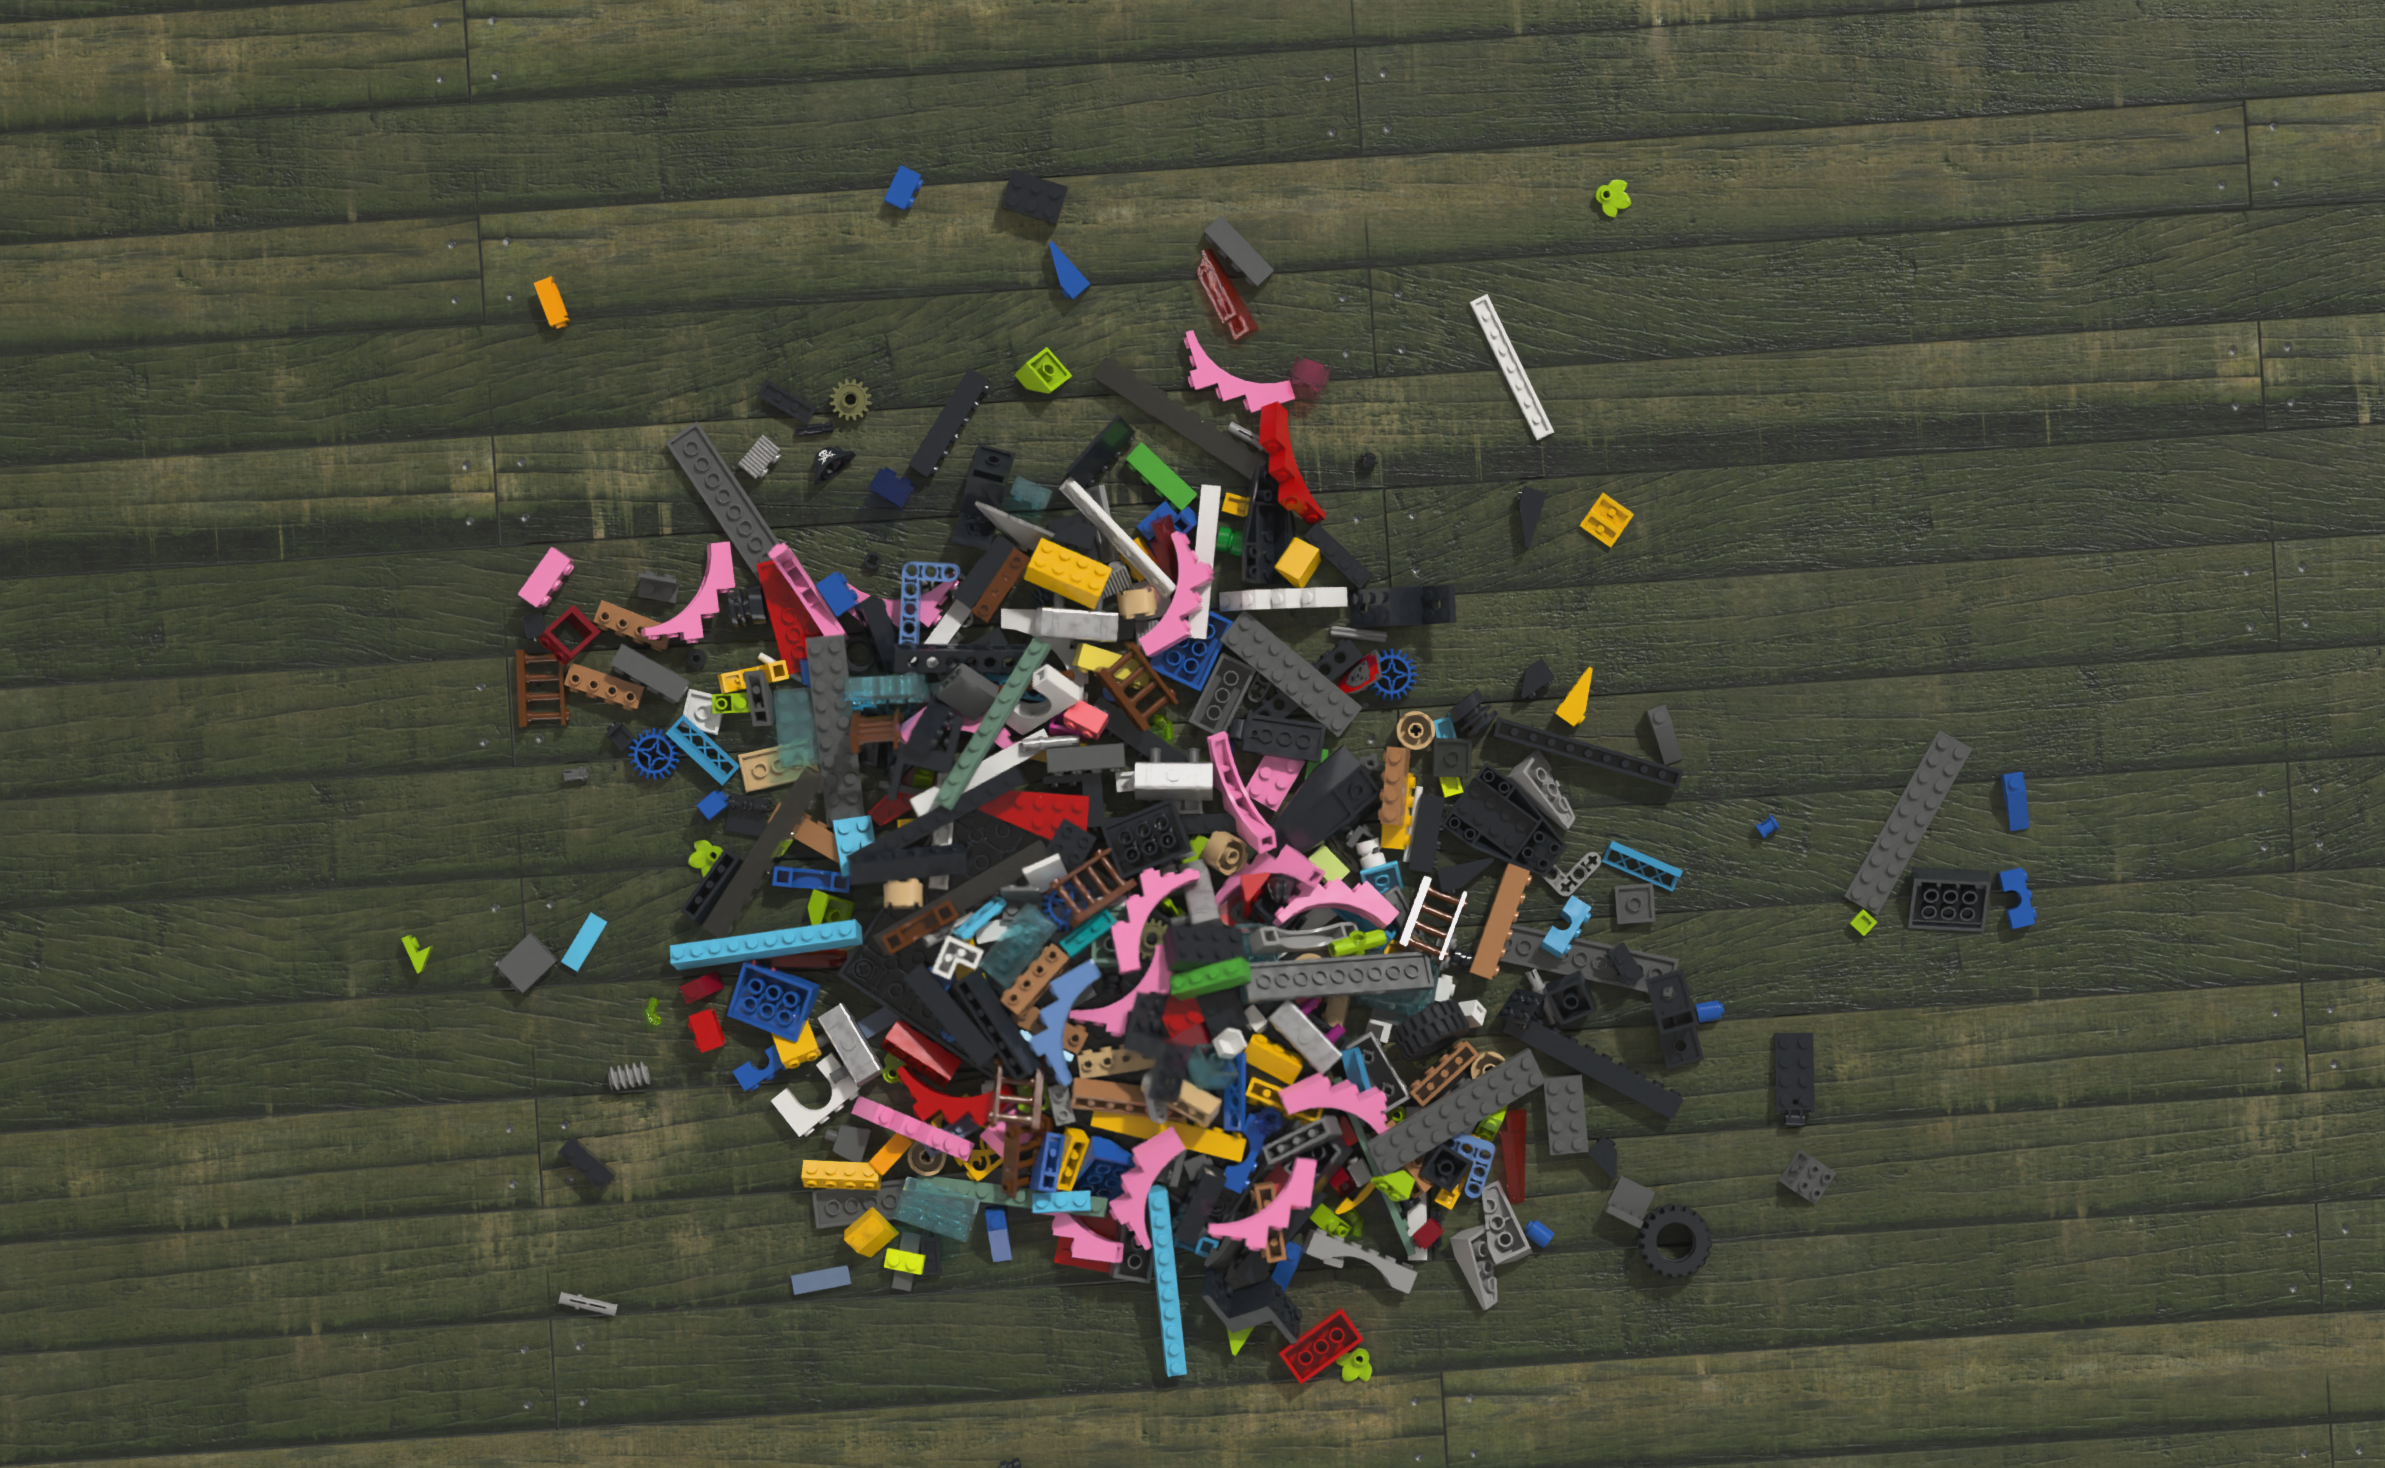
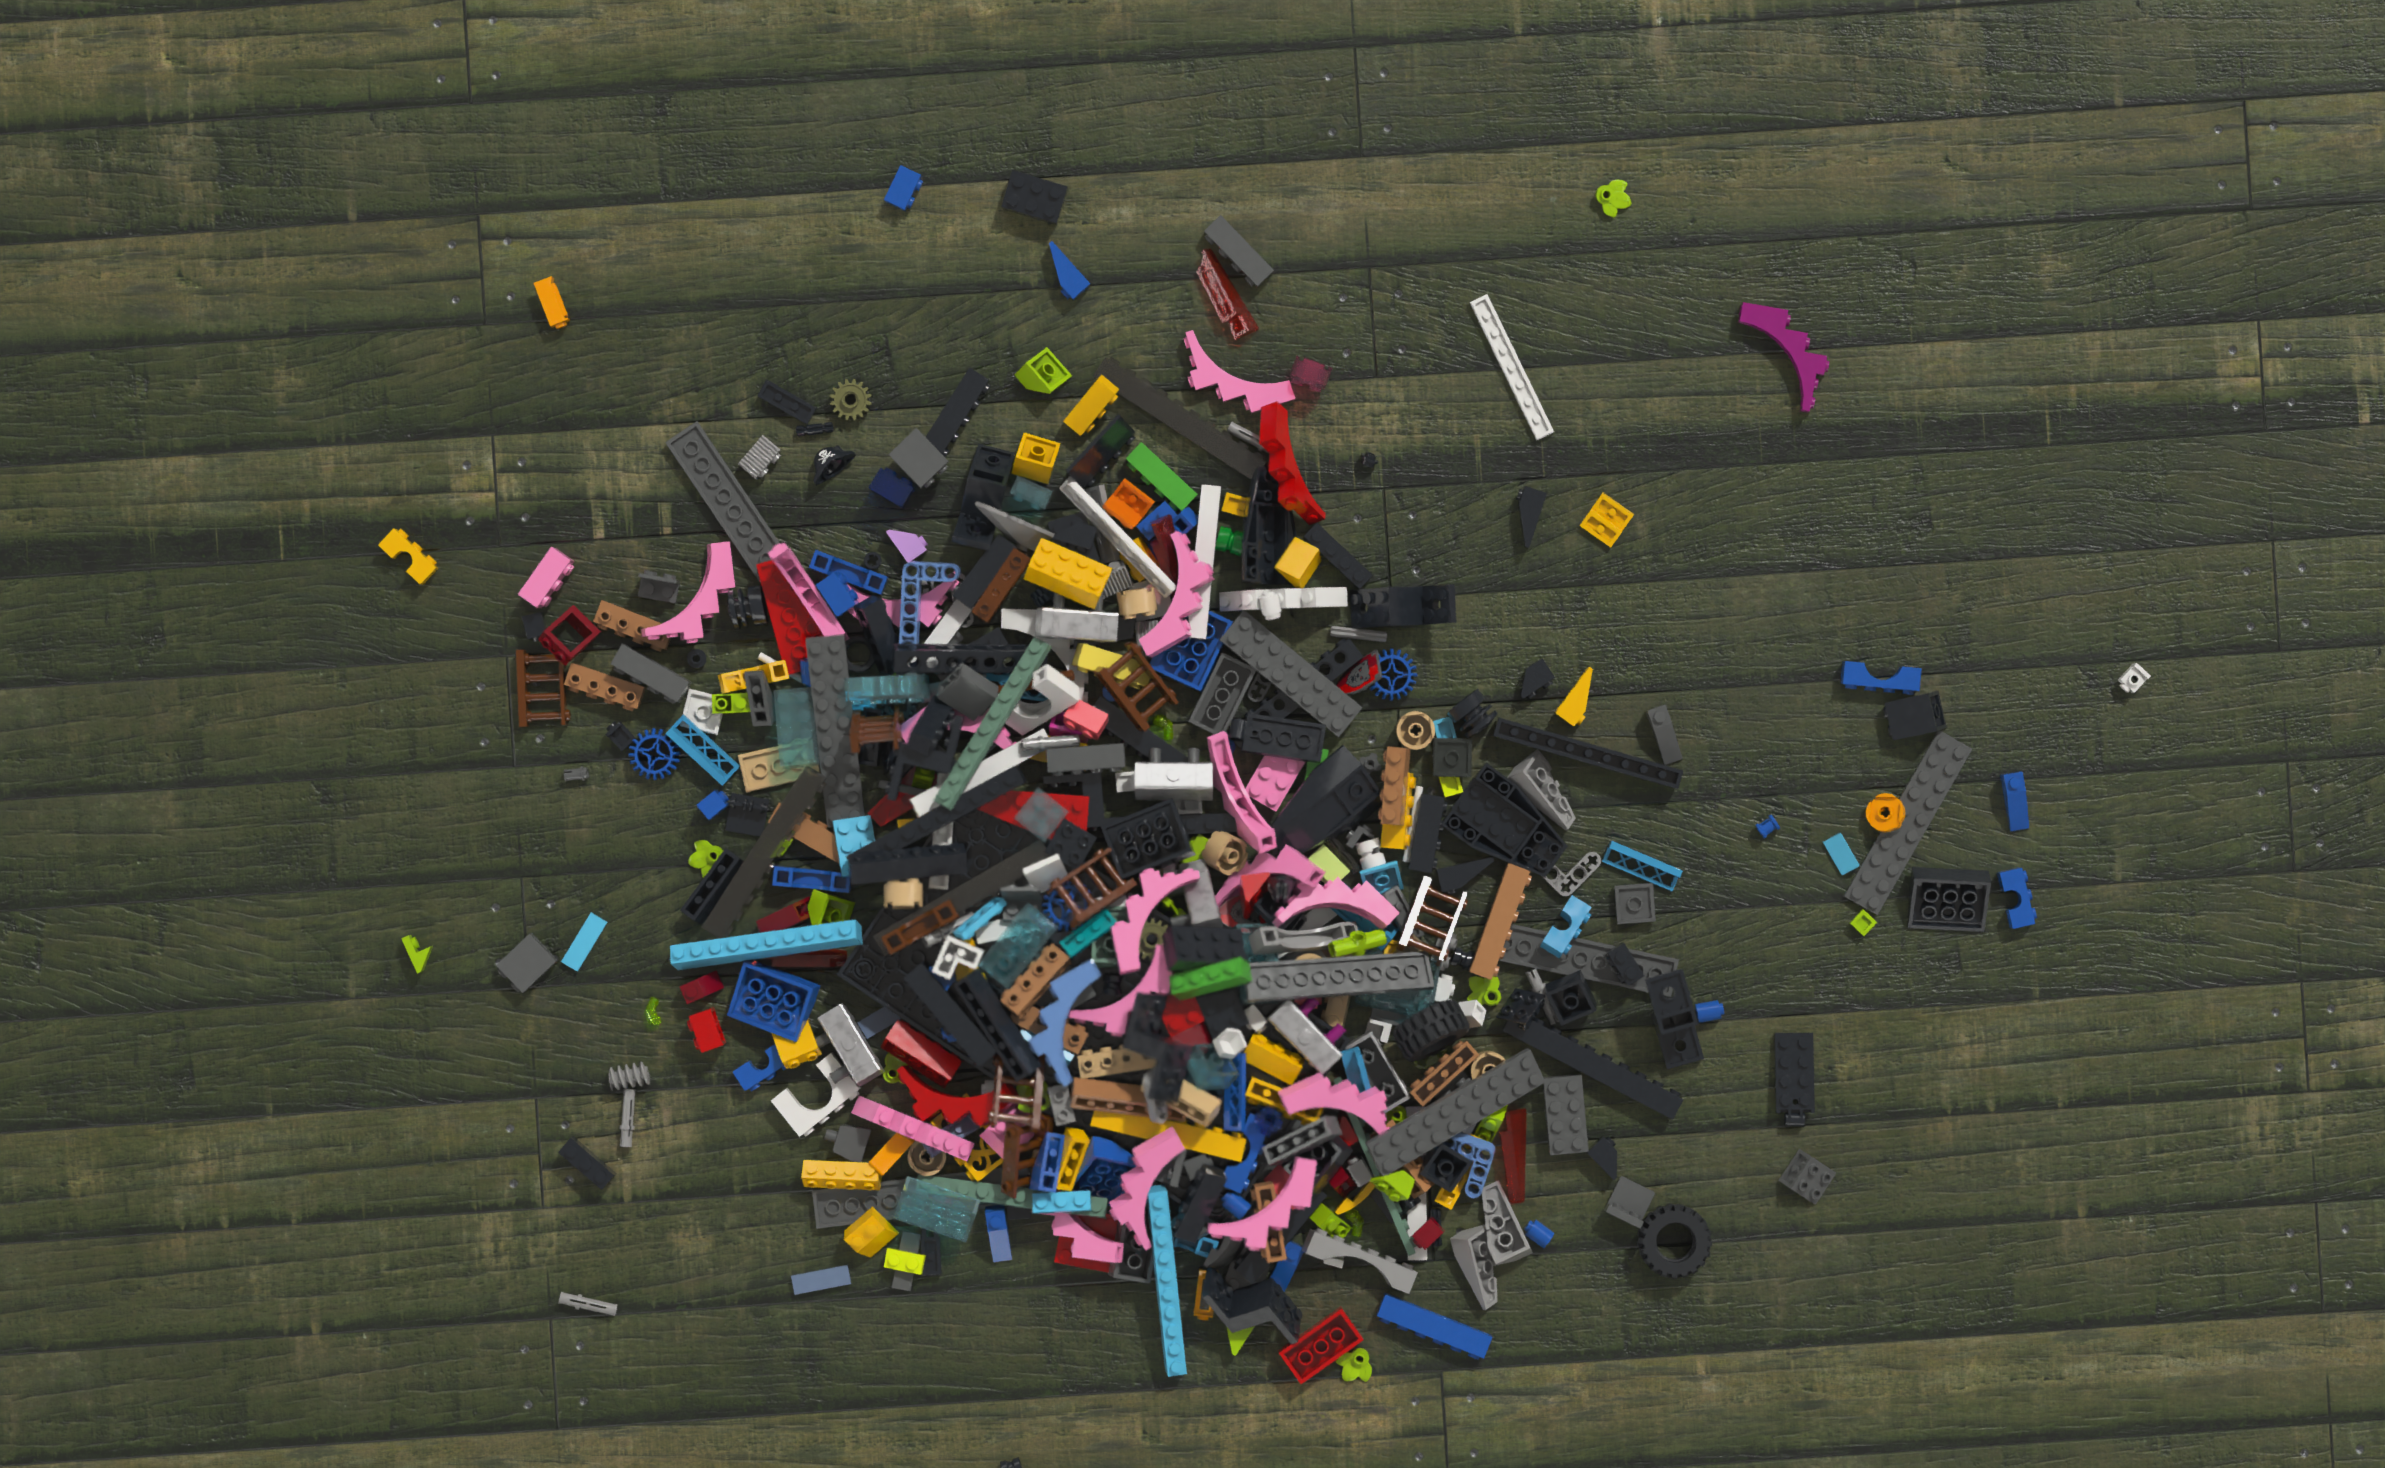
none -> yellow arch [378,528,438,585]
none -> light grey pin [619,1089,636,1147]
none -> dark red slope [756,897,810,933]
none -> blue arch [809,550,889,595]
none -> lavender slope [886,530,928,563]
none -> dark grey brick [889,428,949,489]
none -> yellow slope [1011,433,1061,484]
none -> clear light blue brick [1014,787,1069,842]
none -> yellow brick [1063,375,1119,436]
none -> orange bracket [1102,478,1155,529]
none -> light orange window [1194,1268,1218,1320]
none -> blue brick [1221,1191,1251,1220]
none -> white brick [1259,590,1281,620]
none -> blue brick [1376,1293,1492,1360]
none -> lime plate [1467,976,1501,1006]
none -> magenta arch [1738,302,1829,413]
none -> medium azure slope [1823,833,1860,875]
none -> blue arch [1840,661,1922,695]
none -> light orange plate [1866,793,1905,832]
none -> black slope [1884,690,1947,740]
none -> white brick [2118,663,2150,693]

